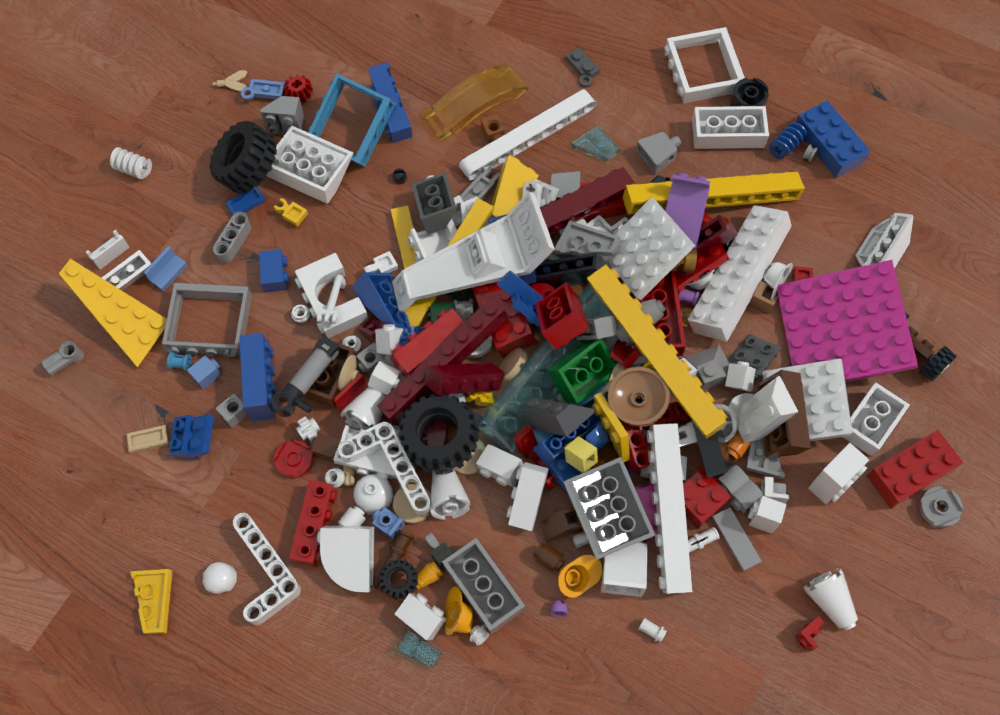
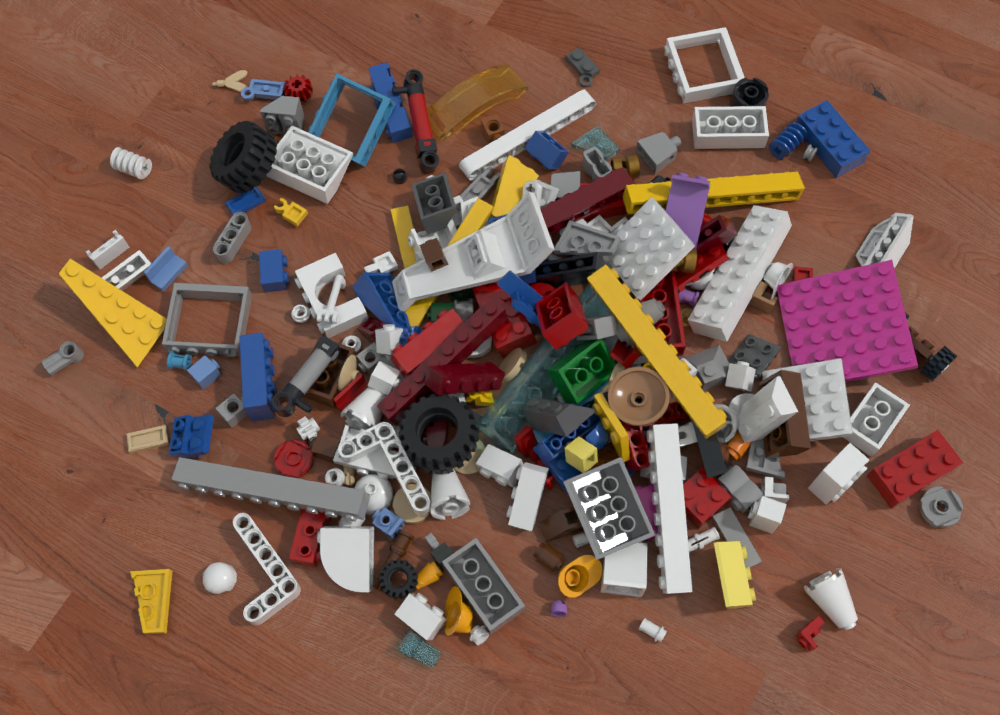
none -> light grey brick [171,457,370,522]
none -> piece [392,69,439,174]
none -> reddish brown brick [419,238,449,272]
none -> blue brick [525,131,569,170]
none -> light grey brick [582,147,612,182]
none -> pearl gold wheel [611,155,640,179]
none -> light yellow slope [714,541,756,610]

